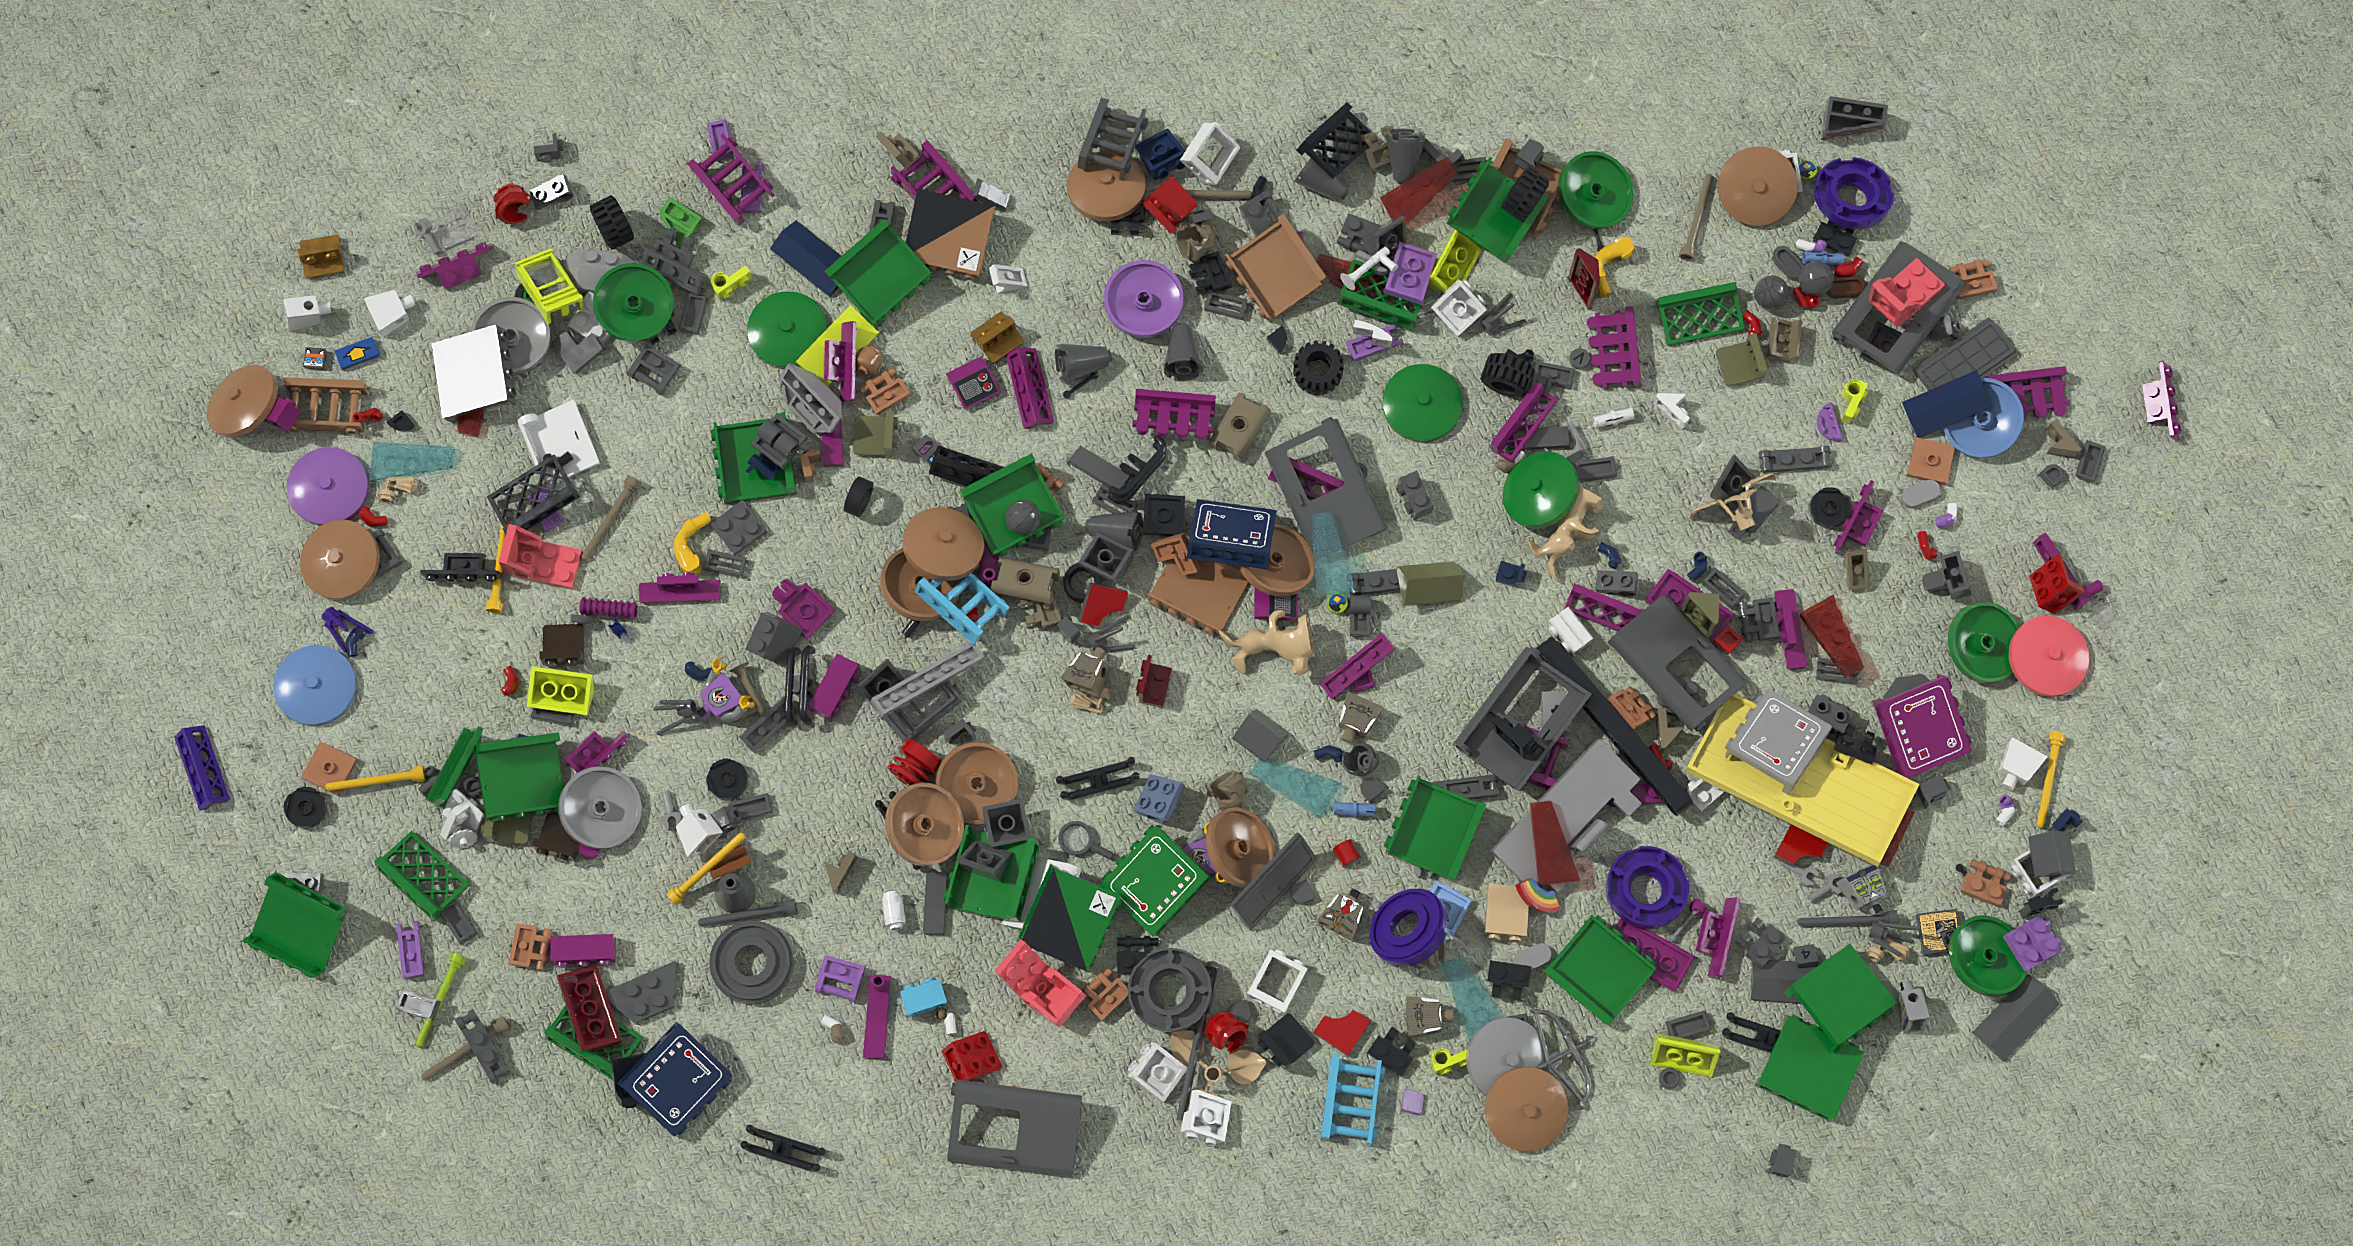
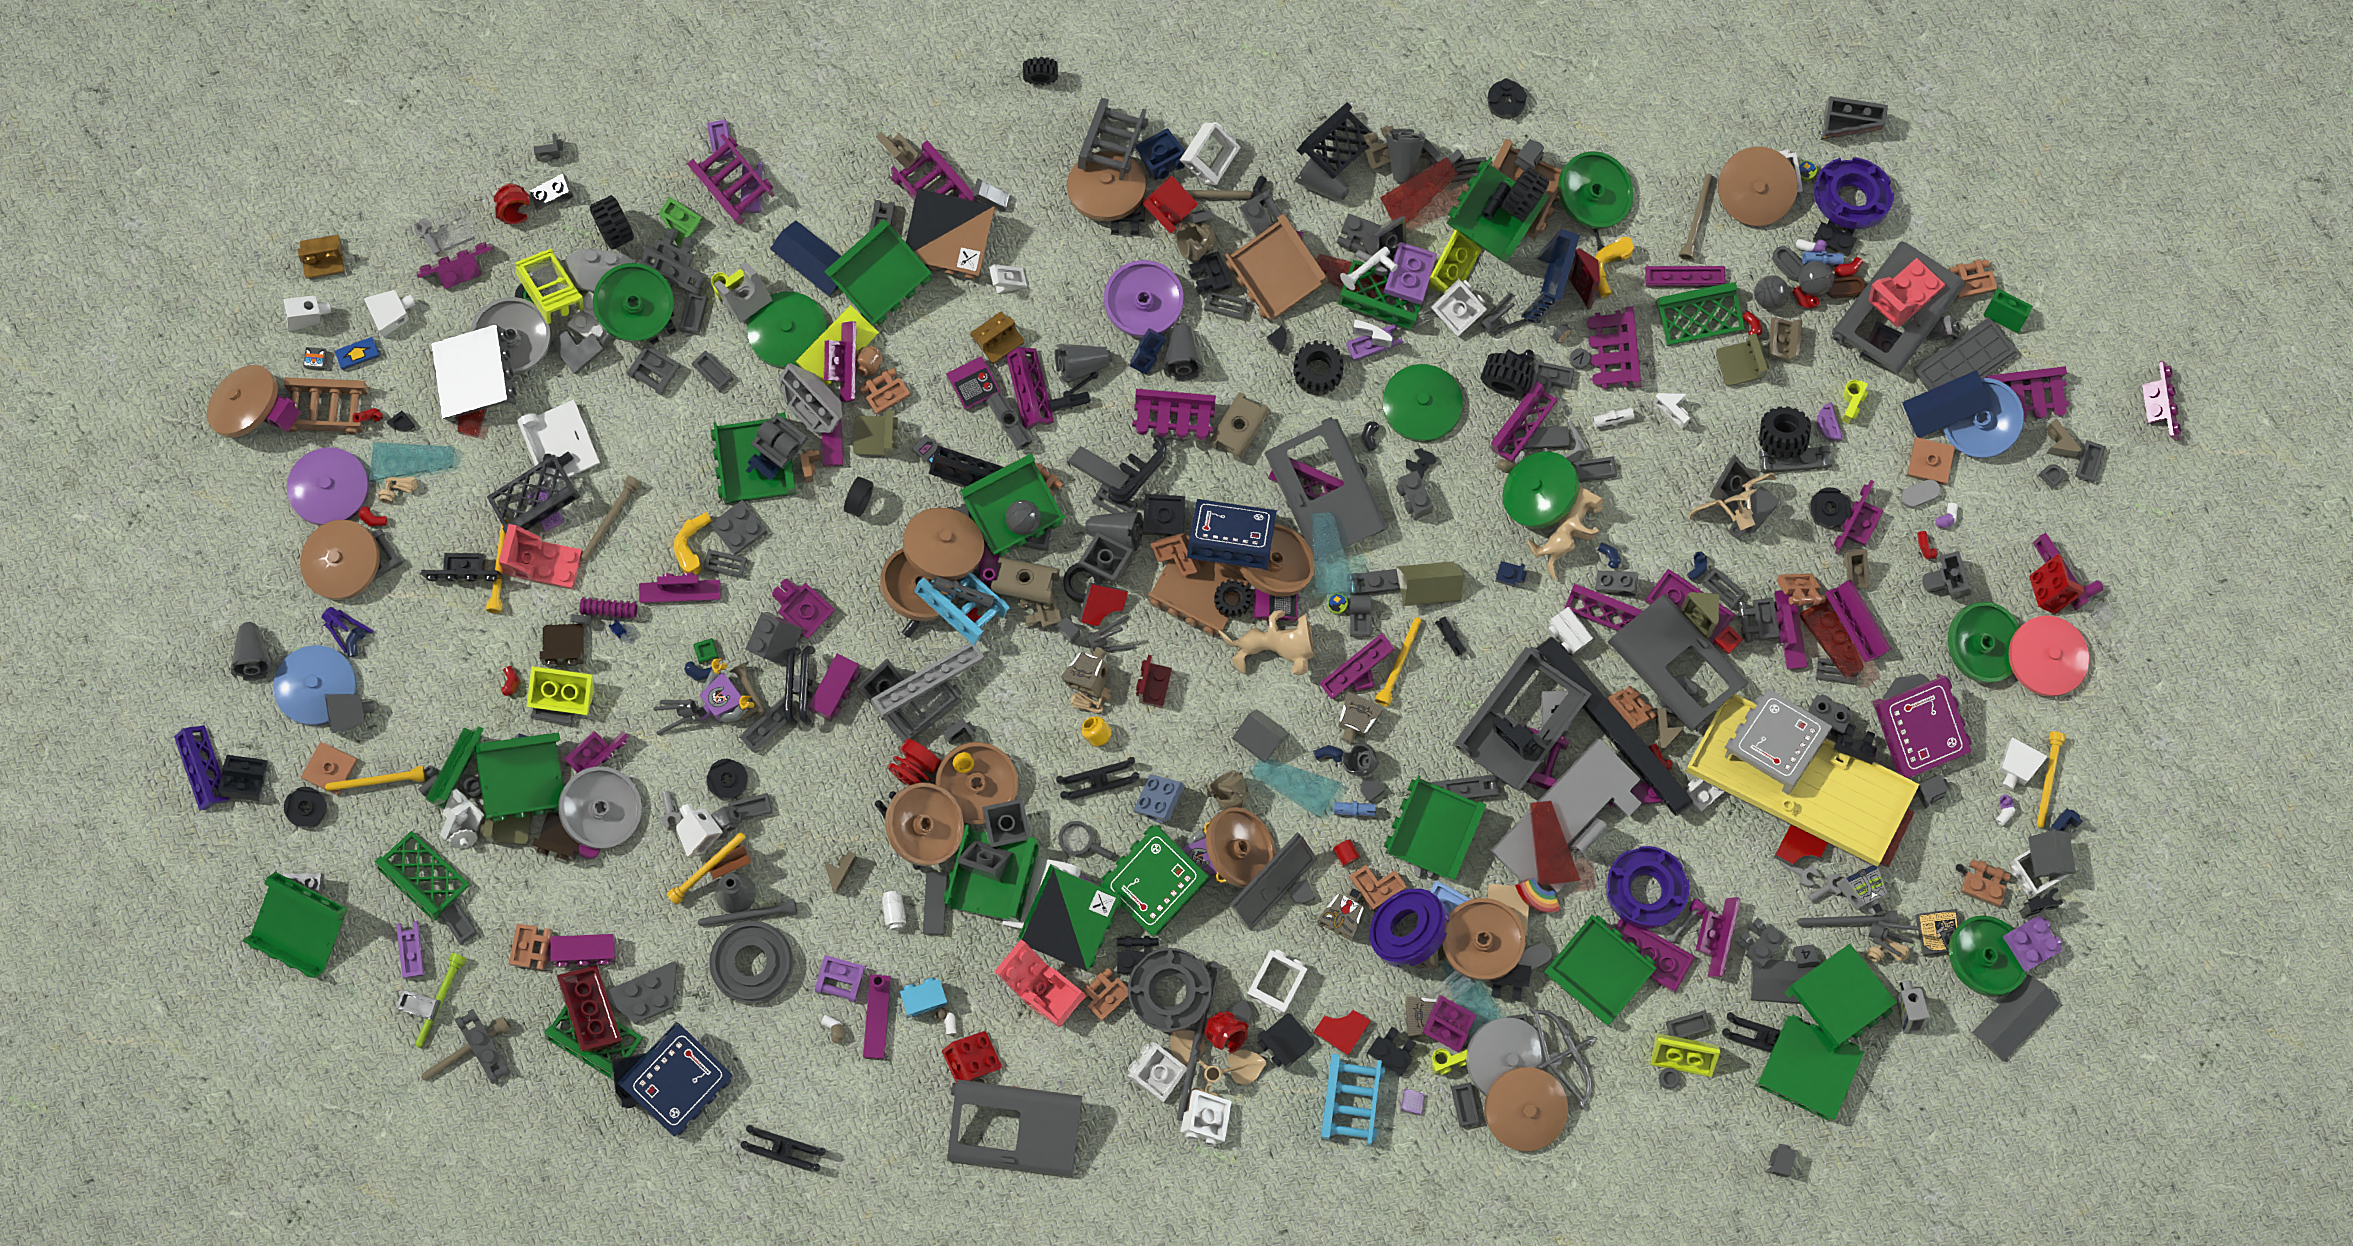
none -> black slope [218,755,268,801]
none -> dark grey cone [231,622,272,681]
none -> dark grey torso [324,694,375,733]
none -> dark grey tile [691,350,734,392]
none -> green tile [693,638,719,664]
none -> light grey piece [714,262,772,323]
none -> dark grey pin [932,576,994,608]
none -> yellow tile [953,752,974,773]
none -> dark grey piece [987,392,1032,451]
none -> black tyre [1023,57,1058,85]
none -> black axle [1050,392,1090,412]
none -> yellow head [1081,716,1112,747]
none -> dark blue slope [1129,328,1166,375]
none -> black tyre [1214,579,1251,618]
none -> nougat plate [1349,865,1407,911]
none -> black arm [1361,421,1379,452]
none -> yellow piece [1375,617,1421,707]
none -> black piece [1406,448,1436,479]
none -> magenta slope [1422,995,1477,1053]
none -> clear tile [1432,970,1476,1002]
none -> black pin [1435,616,1467,657]
none -> medium nougat dish [1442,898,1525,981]
none -> dark grey tile [1451,1082,1480,1127]
none -> black pin [1481,182,1511,220]
none -> black plate [1487,78,1527,118]
none -> dark blue panel [1521,229,1580,323]
none -> dark grey tile [1552,324,1572,343]
none -> magenta tile [1645,266,1726,287]
none -> black tyre [1759,406,1811,459]
none -> nougat plate [1776,573,1826,606]
none -> magenta fence [1825,580,1891,662]
none -> green panel [1983,288,2033,333]

